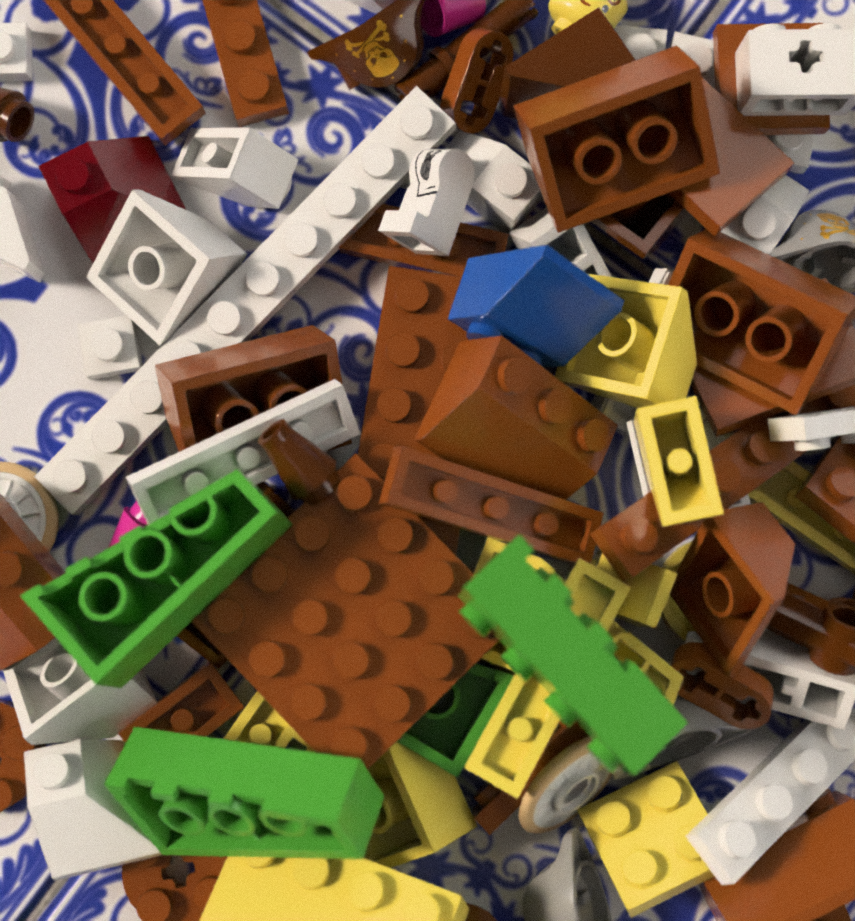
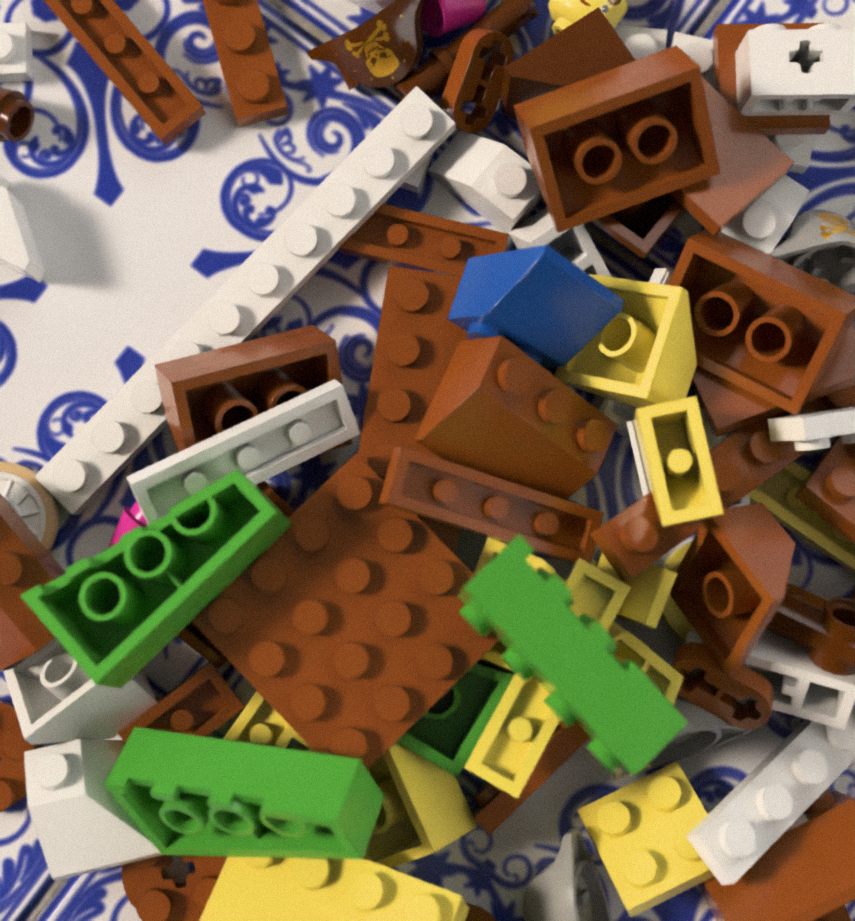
dark red slope [38,136,187,264] -> none
white plate [77,315,143,380] -> none
white slope [86,189,247,346] -> none
white slope [171,128,299,209] -> none
reddish brown cone [258,419,340,505] -> none
white leg [378,149,475,256] -> none
wheel [519,736,612,834] -> none

